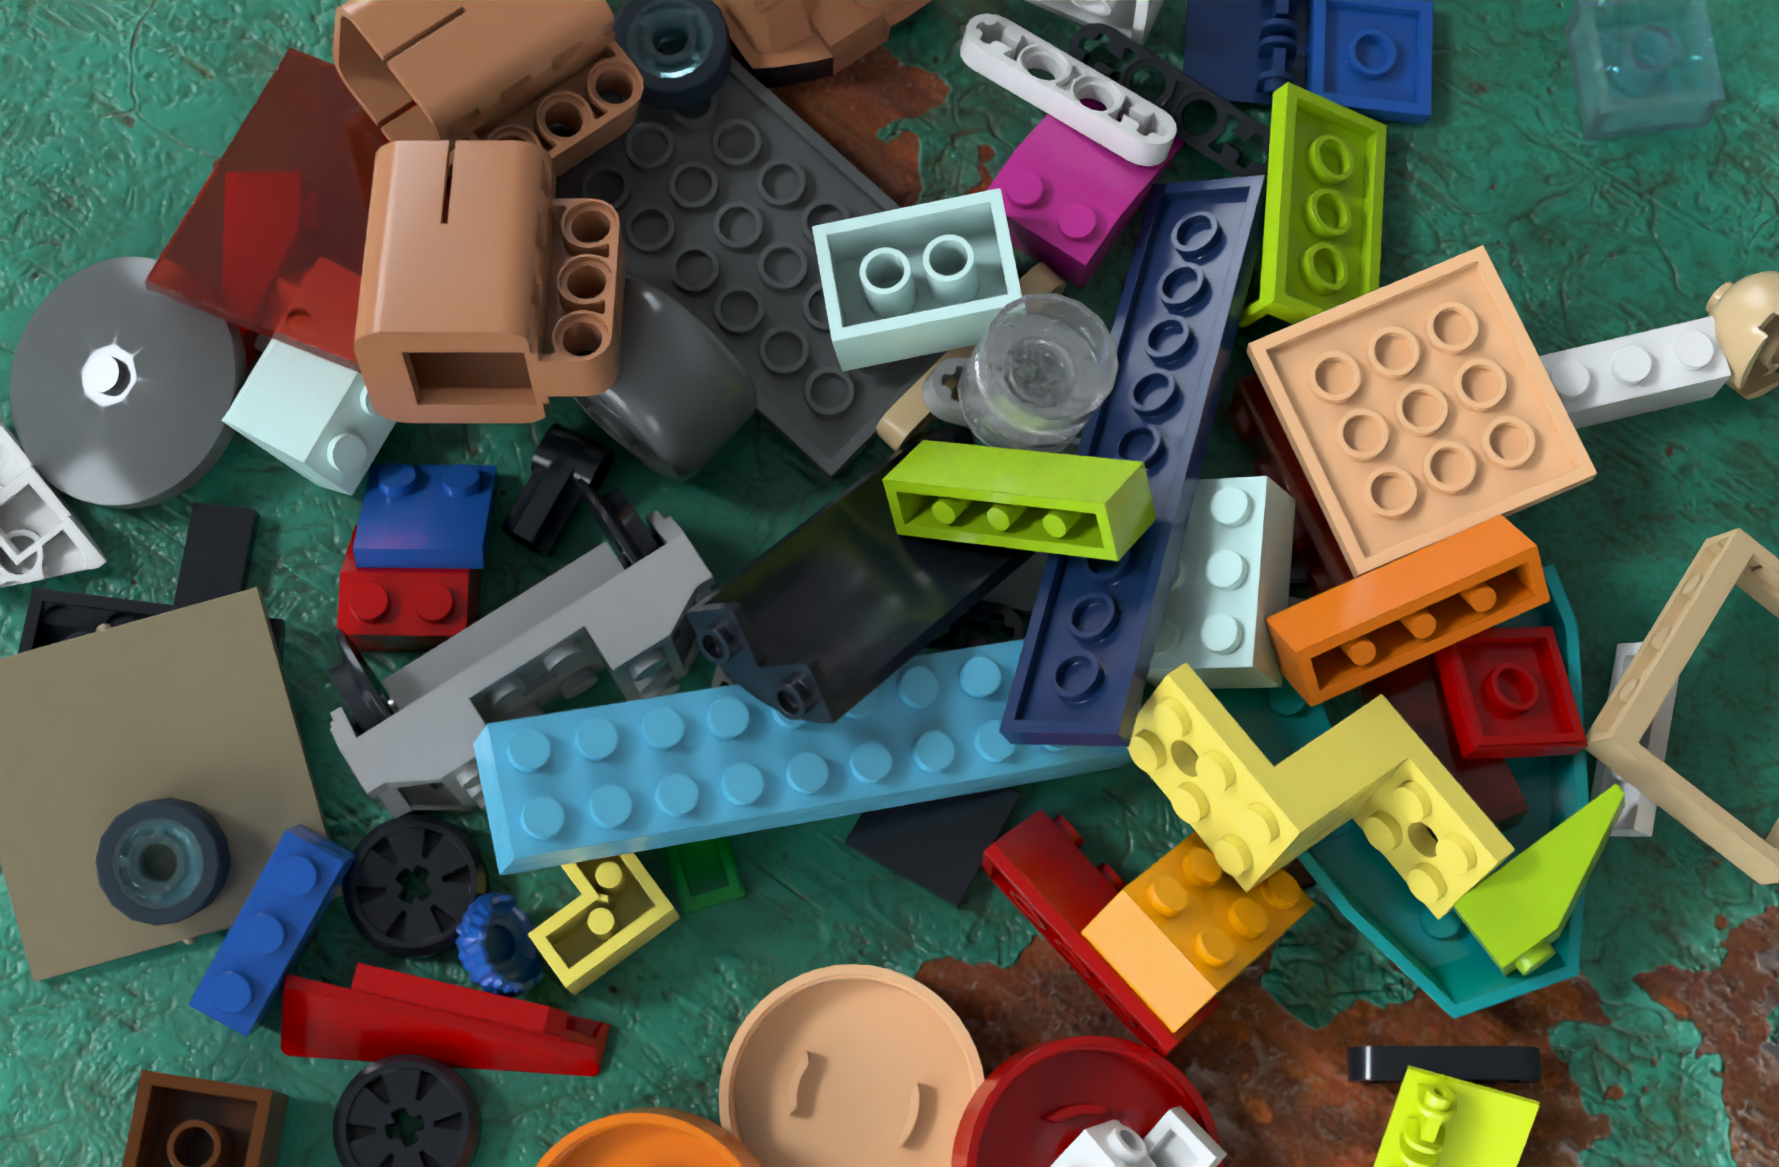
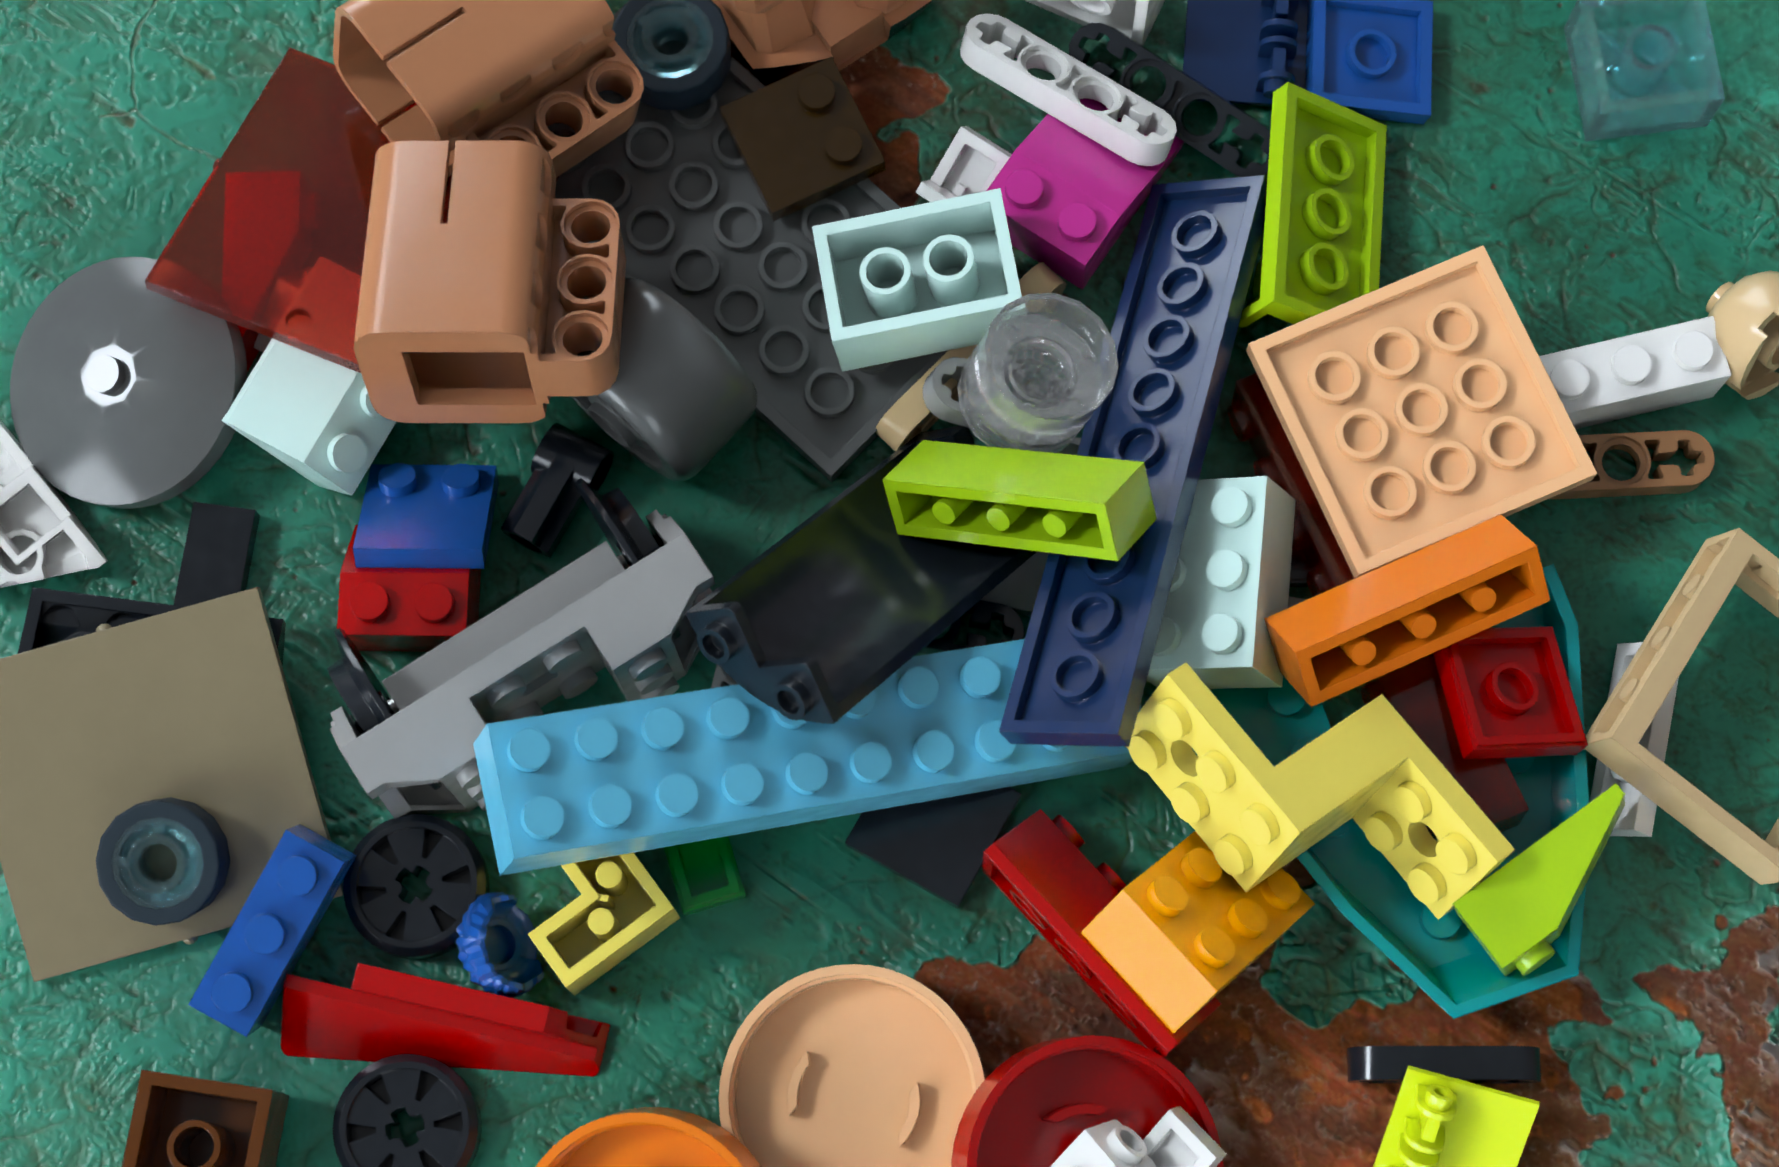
none -> dark brown plate [719,56,886,222]
none -> white bracket [916,126,1012,202]
none -> medium nougat beam [1549,430,1715,499]

